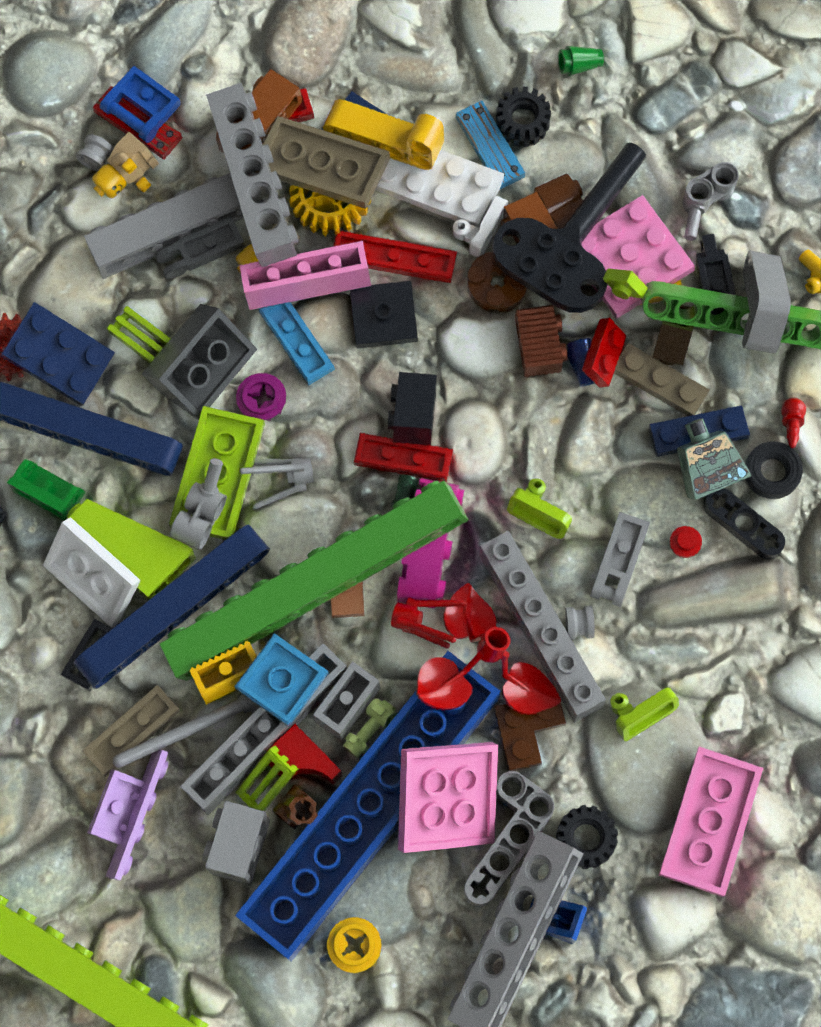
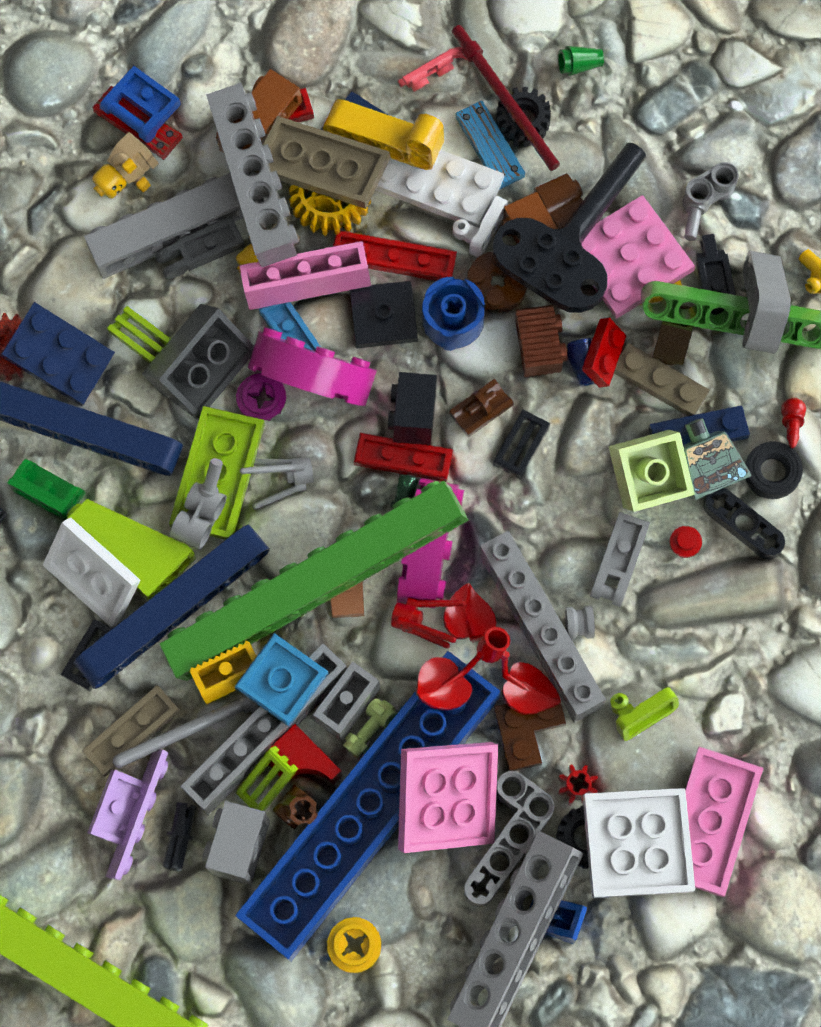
light grey wheel [76,134,114,171] -> none
lime piece [507,478,572,539] -> none
lime plate [603,268,648,299] -> none
none -> black axle [163,802,197,871]
none -> dark pink brick [247,327,377,406]
none -> coral piece [398,47,473,92]
none -> blue brick [422,277,485,351]
none -> reddish brown hips [449,379,514,438]
none -> dark red bar [451,25,560,171]
none -> black tile [493,409,551,480]
none -> red gear [558,764,598,806]
none -> white plate [583,788,695,898]
none -> yellowish green brick [608,430,695,512]

